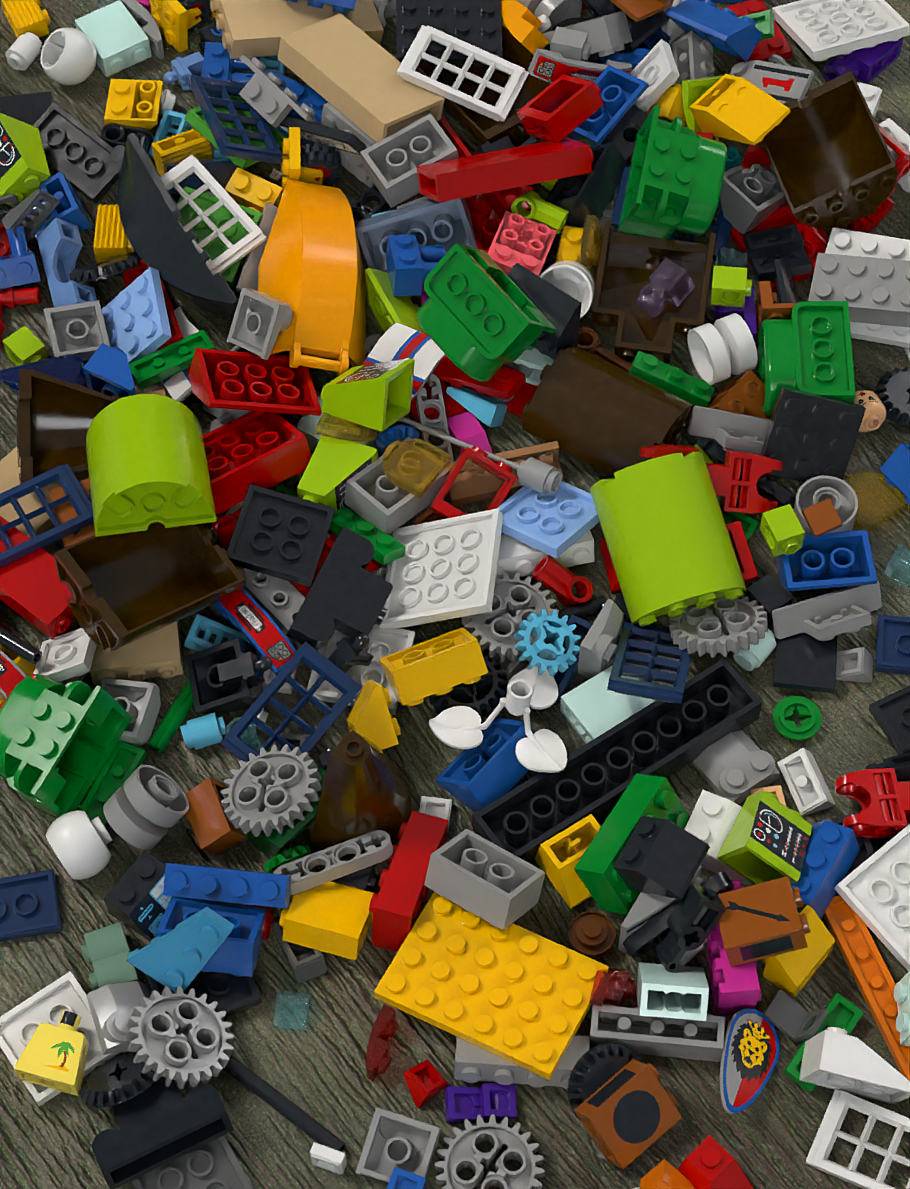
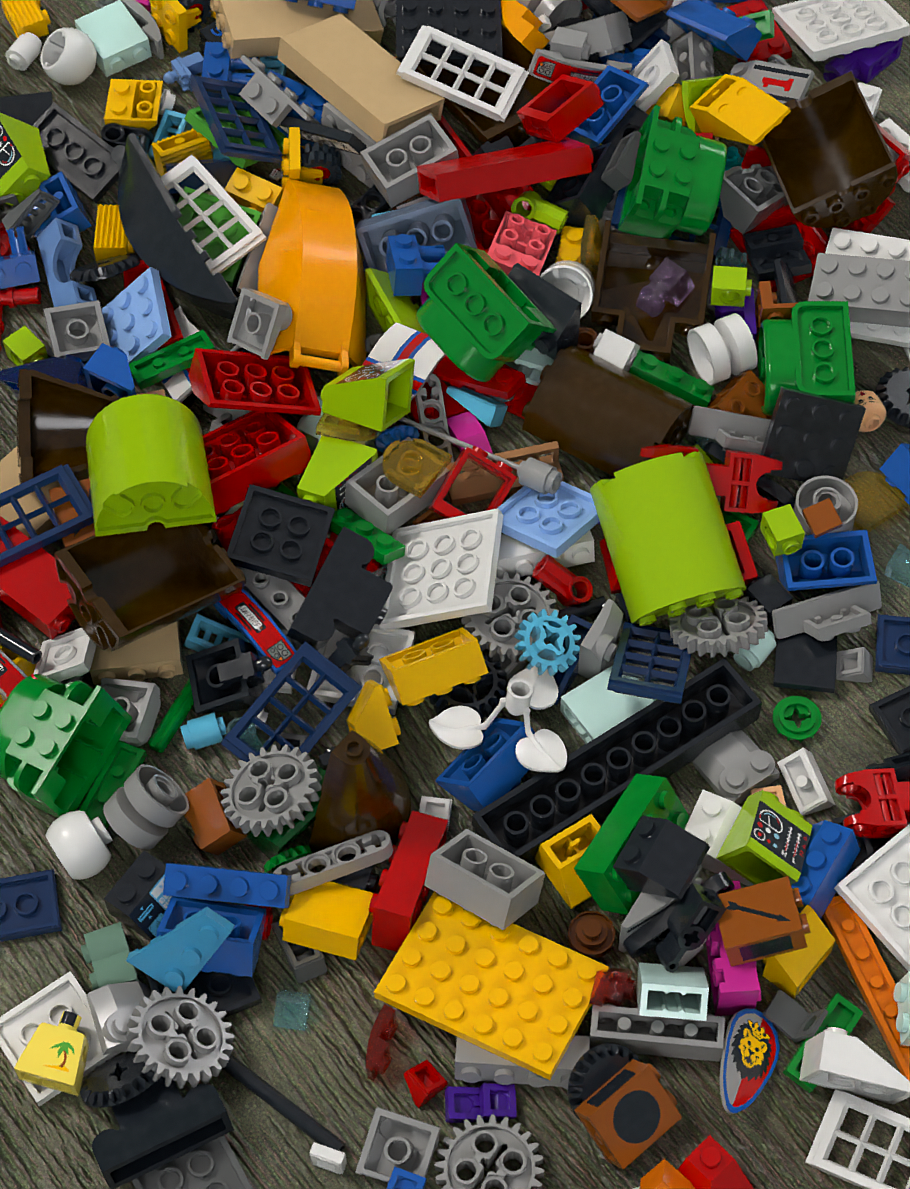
none -> white brick [593,329,641,371]
none -> dark grey slope [601,131,641,191]

